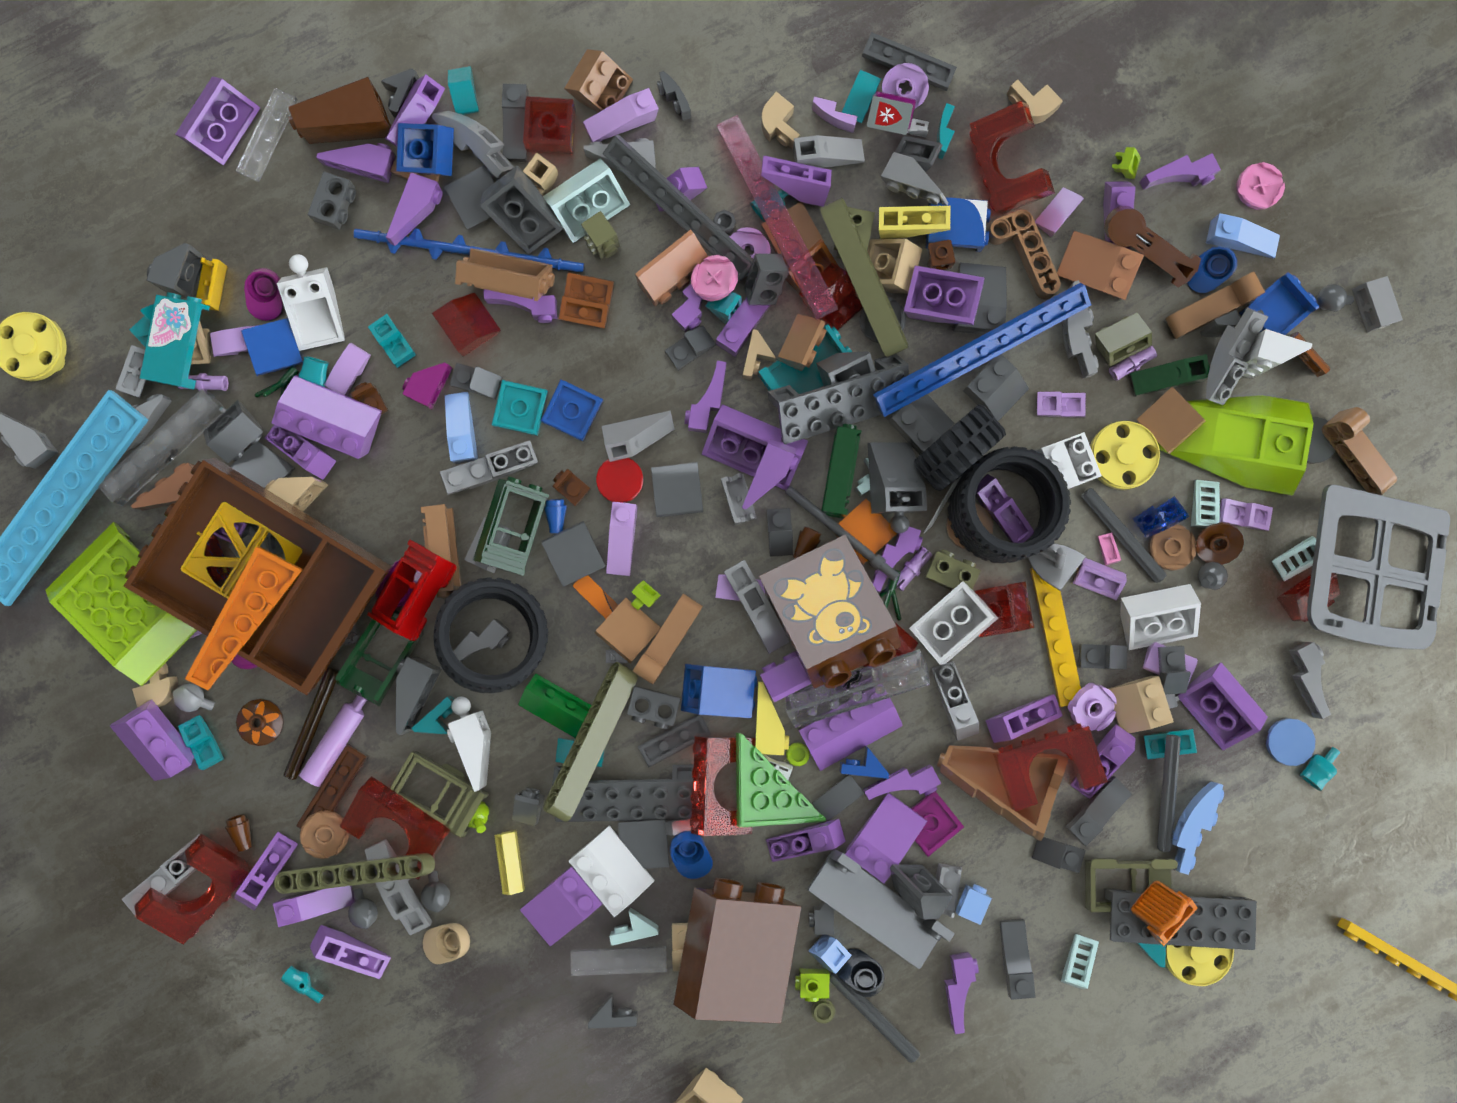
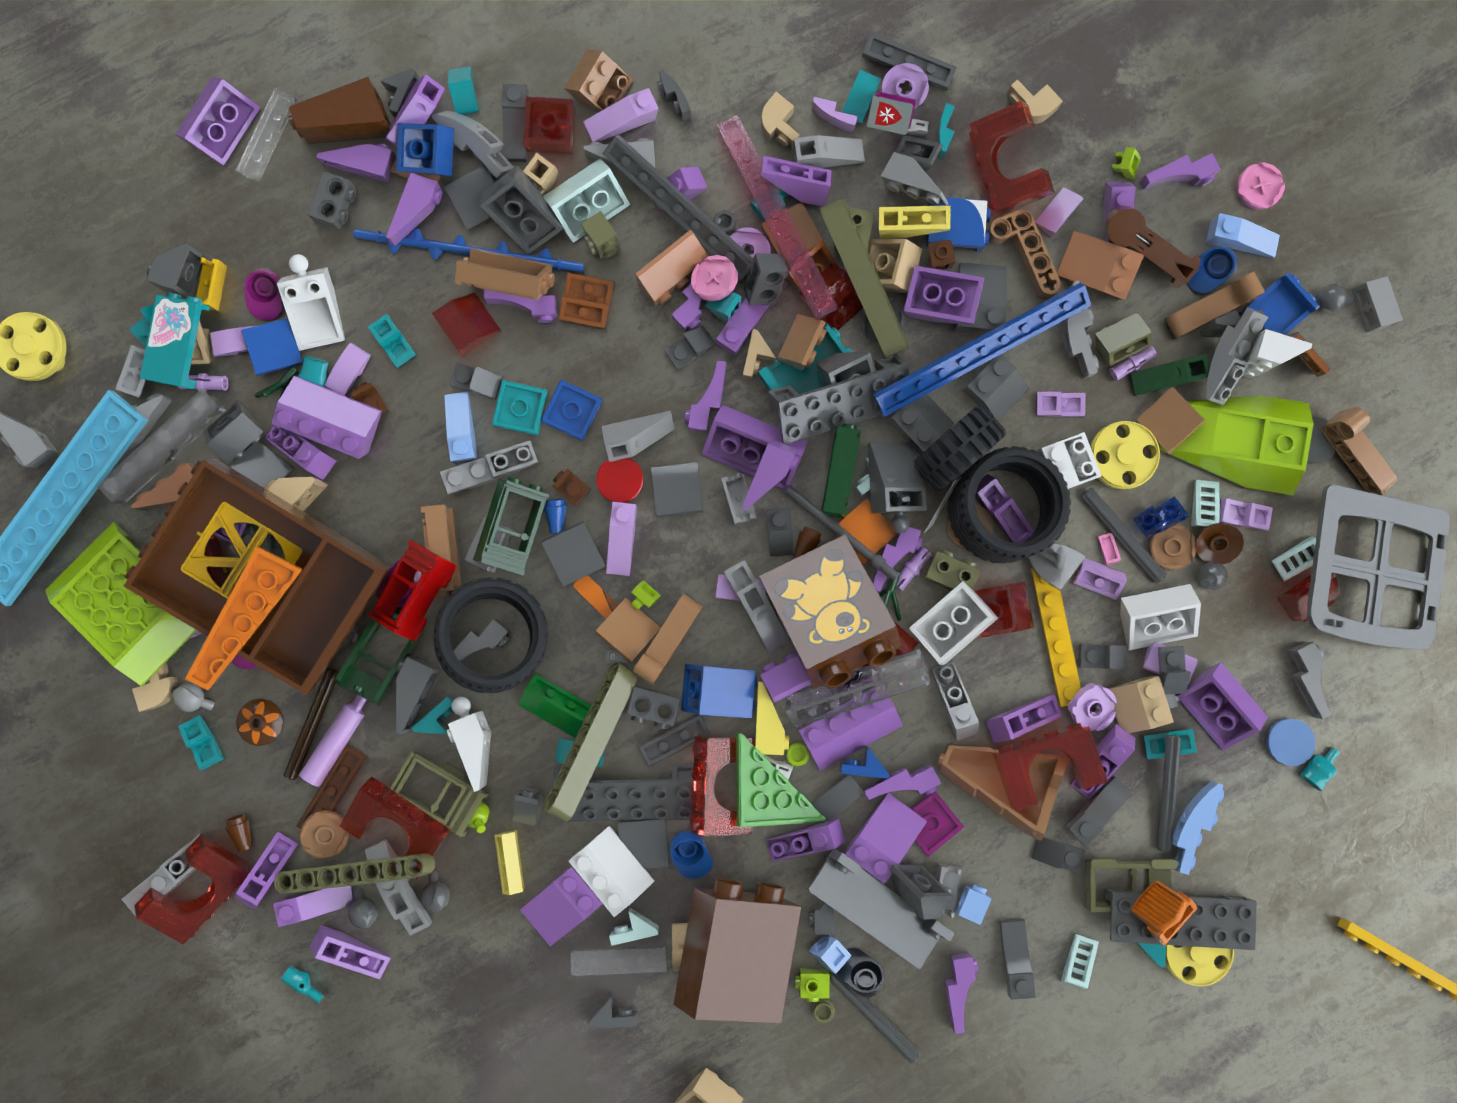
medium lavender slope [110,699,194,781] -> none
magenta slope [402,362,453,410] -> none
tan cap [423,923,470,964] -> none
piece [665,819,691,835] -> none

